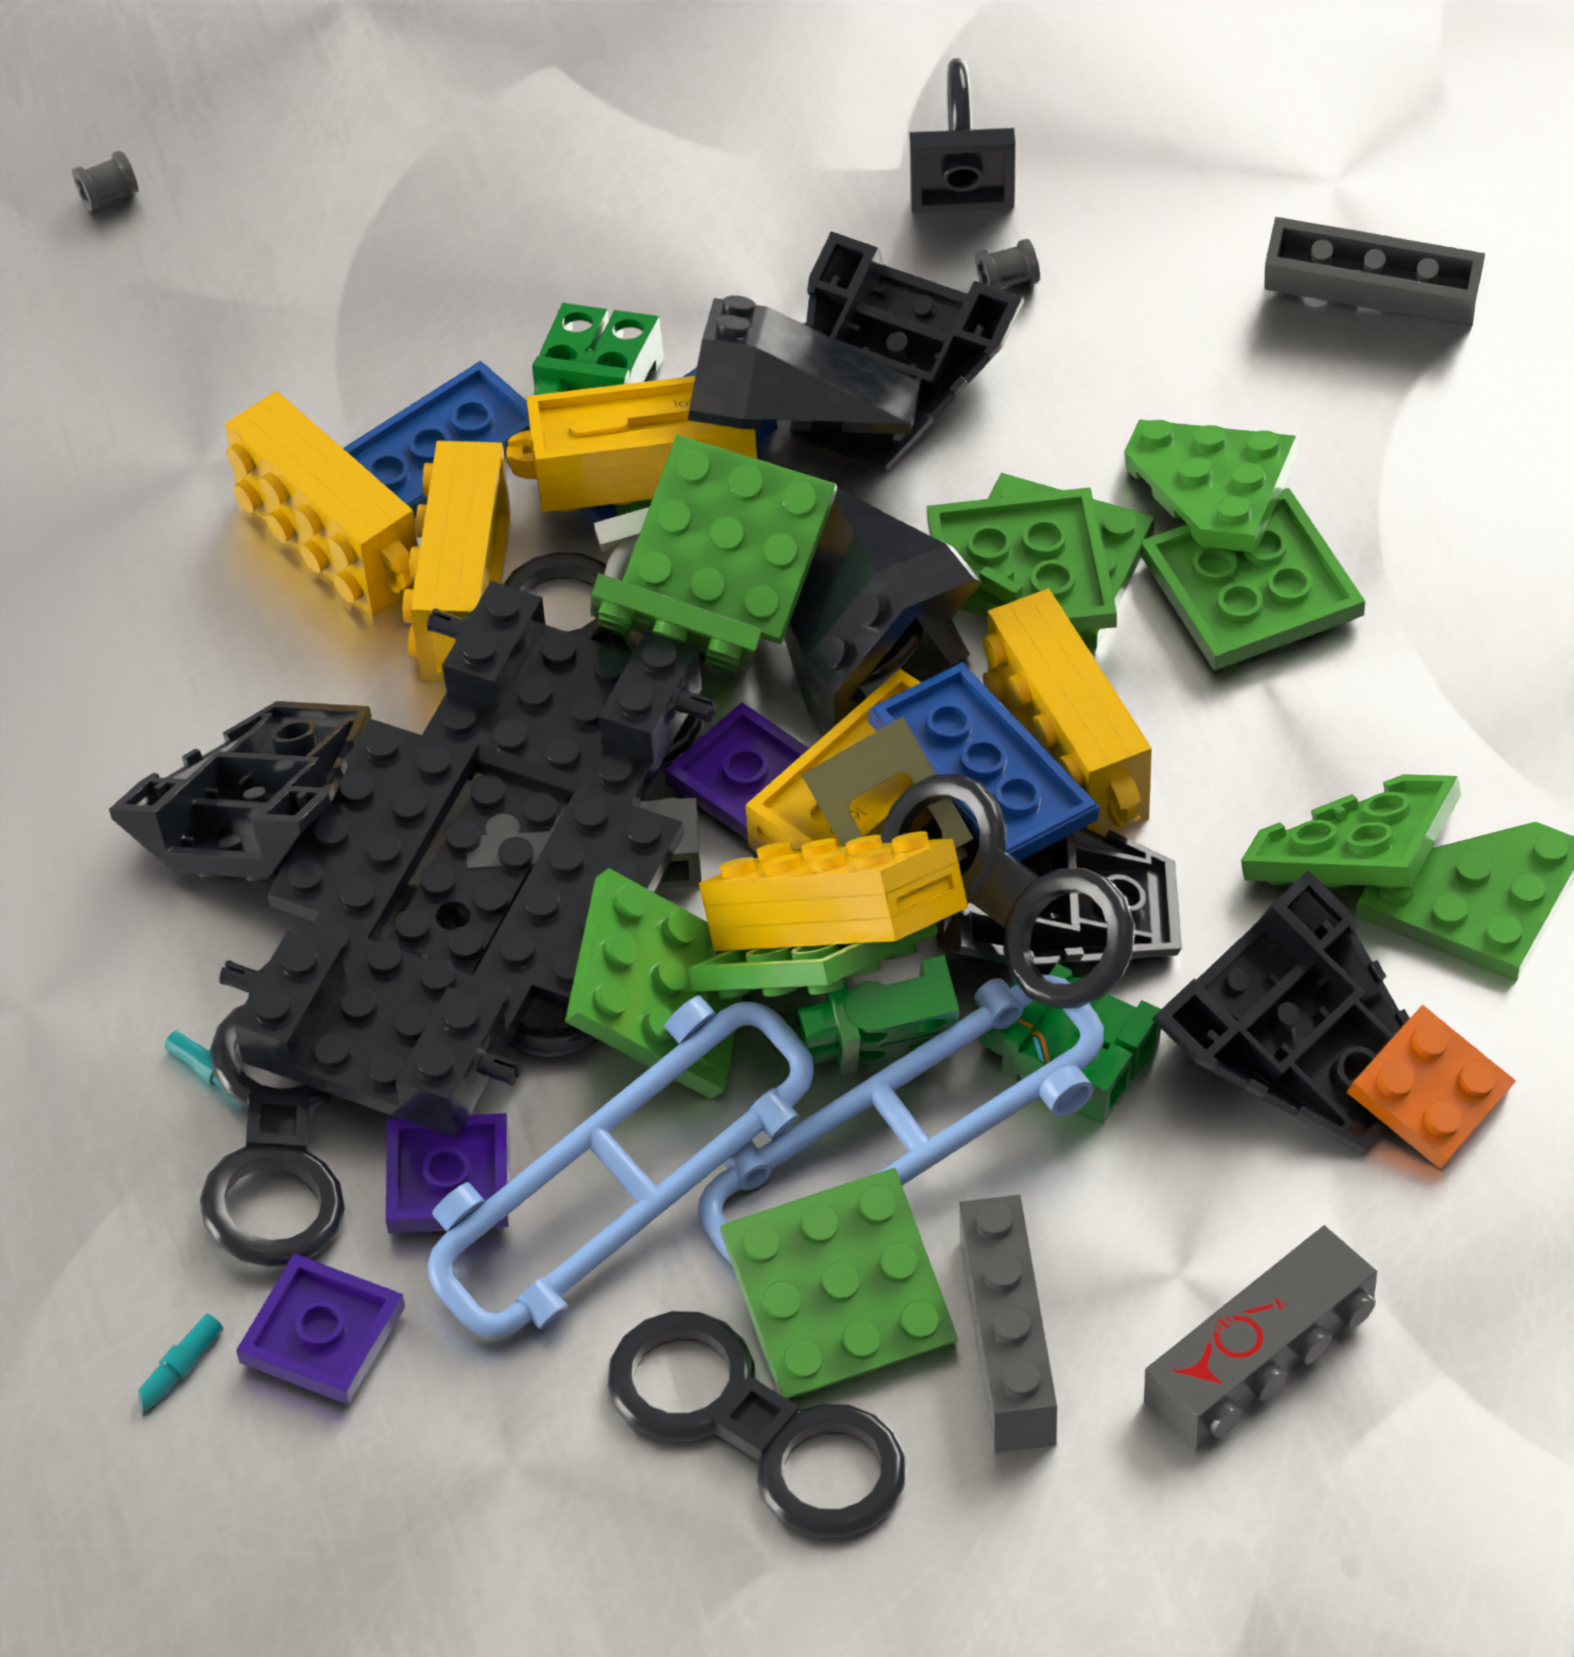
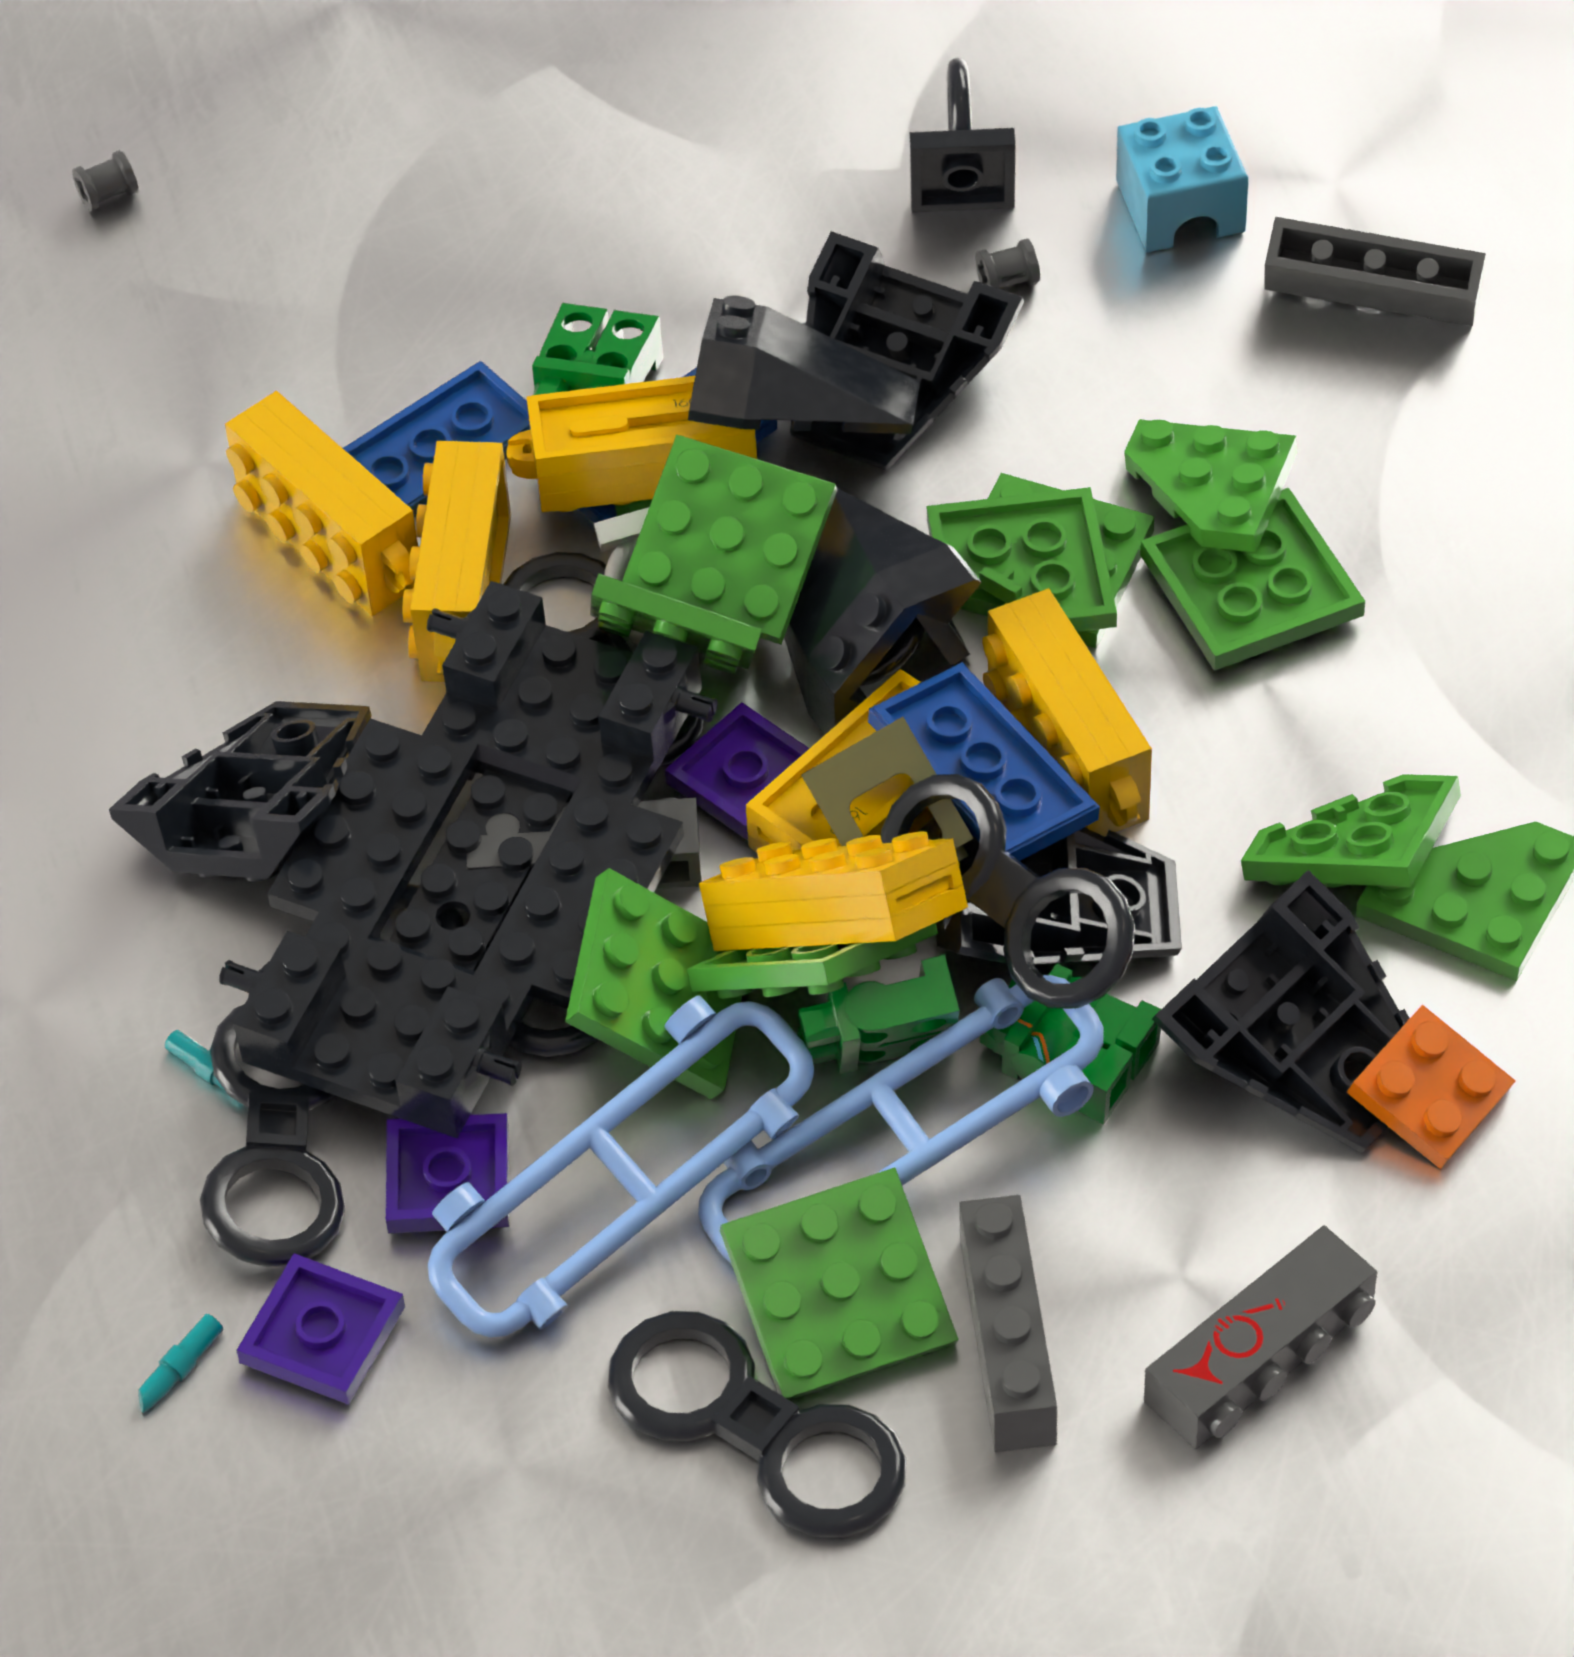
none -> medium azure piece [1116,106,1249,253]

